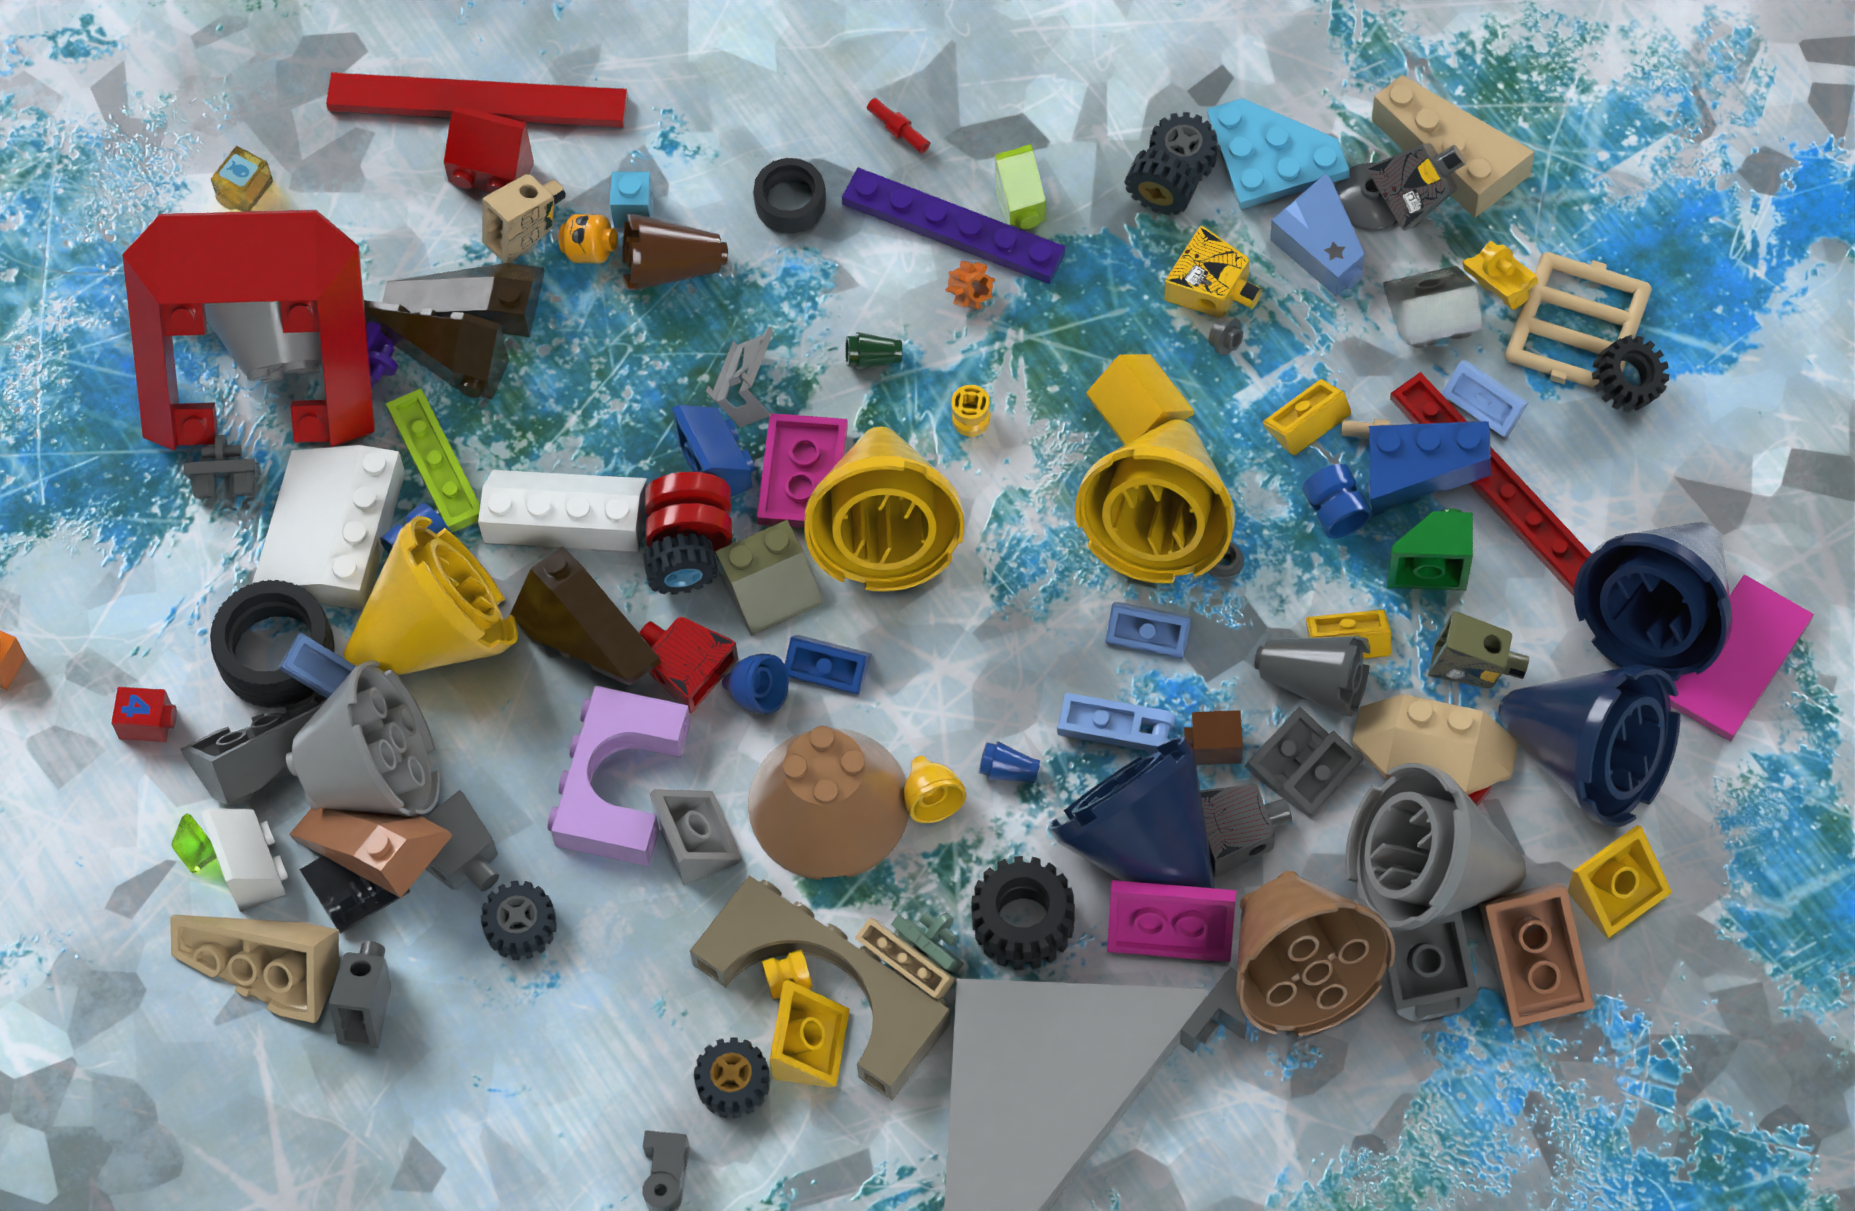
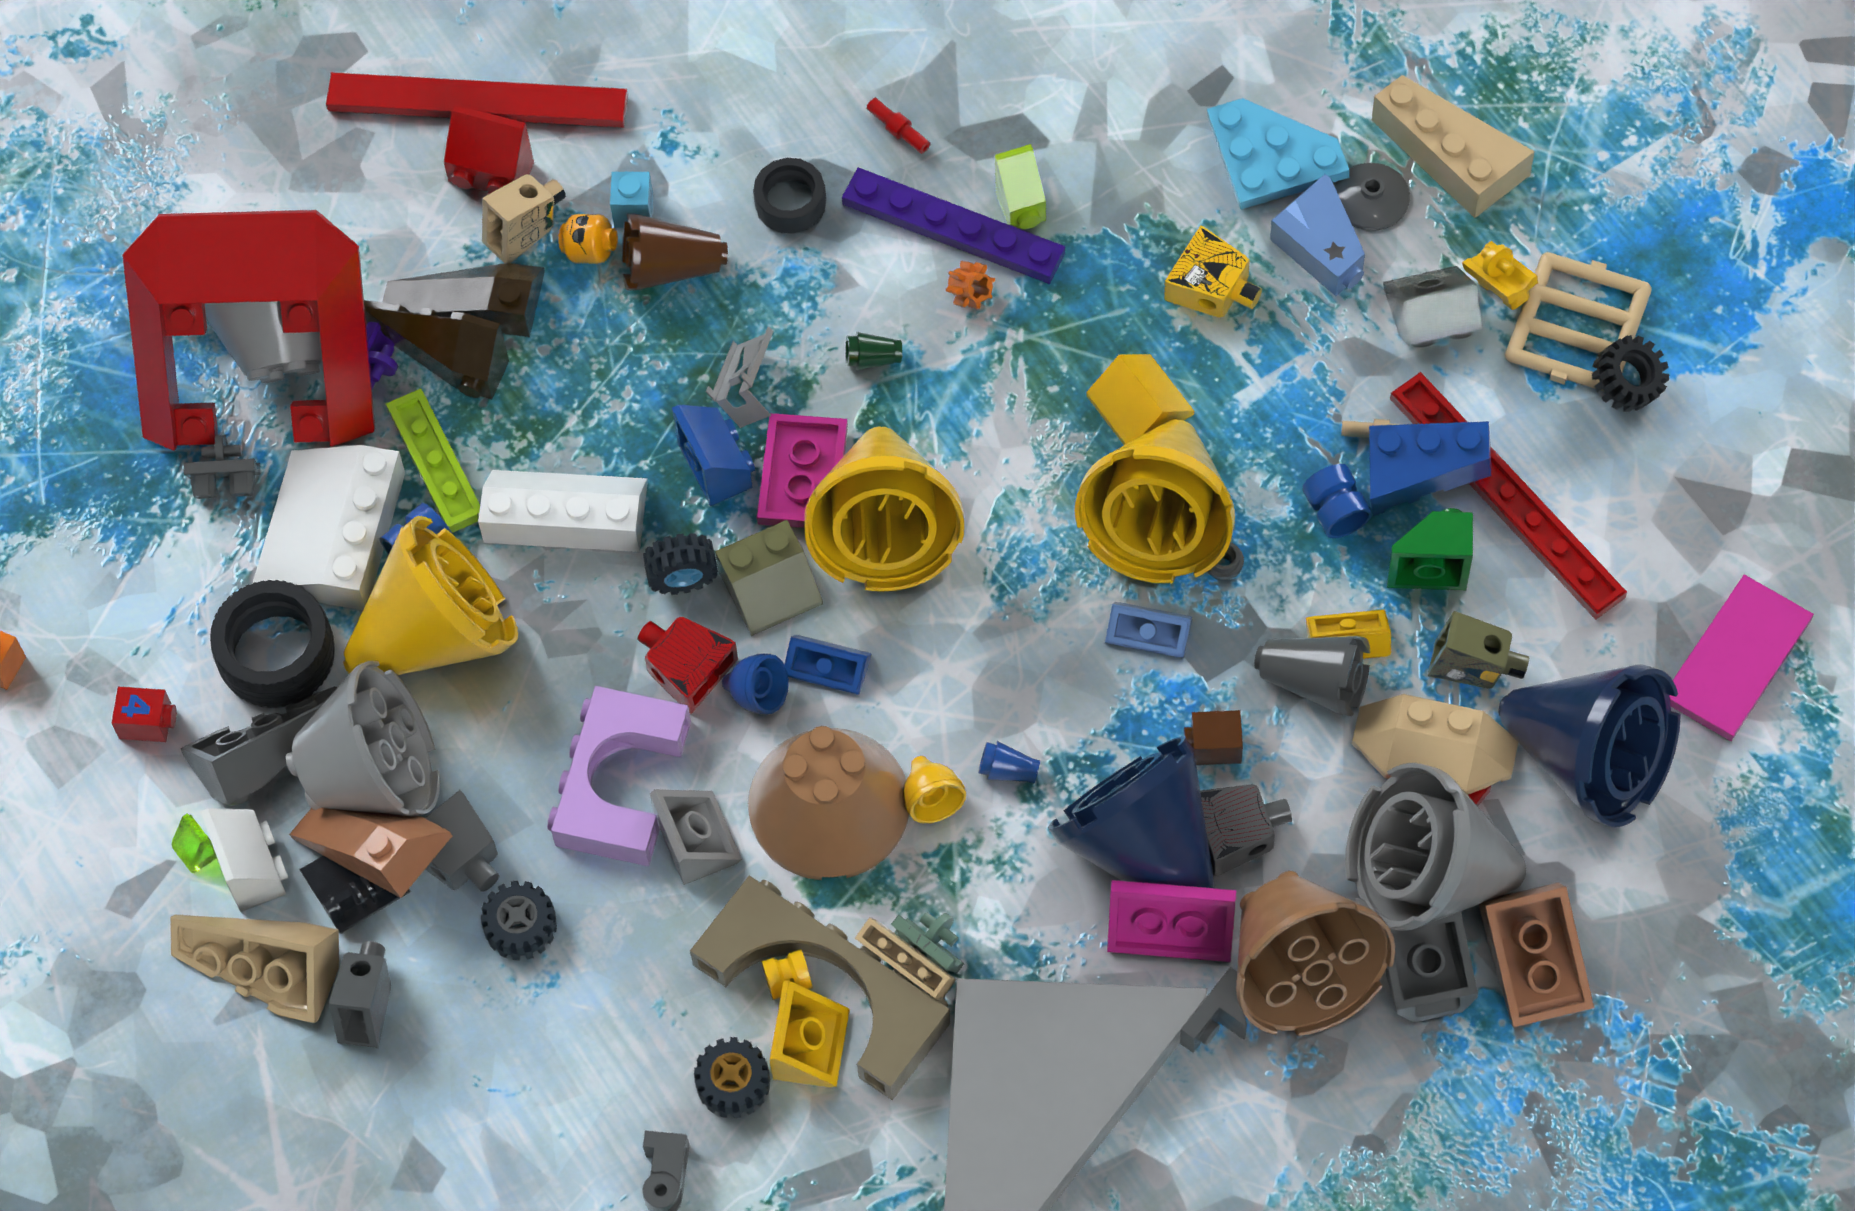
clear yellow brick [210,145,273,212] -> none
medium blue tile [278,633,356,699] -> none
dark brown wedge [509,546,661,686] -> none
red wheel [645,472,732,555] -> none
yellow wheel [951,385,990,437] -> none
black tyre [971,856,1075,970] -> none
light blue plate [1057,692,1176,755] -> none
black wheel [1124,148,1199,215] -> none
black wheel [1149,112,1218,182] -> none
dark grey plate [1209,317,1243,355] -> none
dark grey slope [1244,706,1363,817] -> none
yellow slope [1262,379,1351,456] -> none
torso [1366,143,1466,231] -> none
light blue plate [1441,360,1528,437] -> none
yellow slope [1567,825,1672,938] -> none
dark blue cone [1574,522,1732,681] -> none

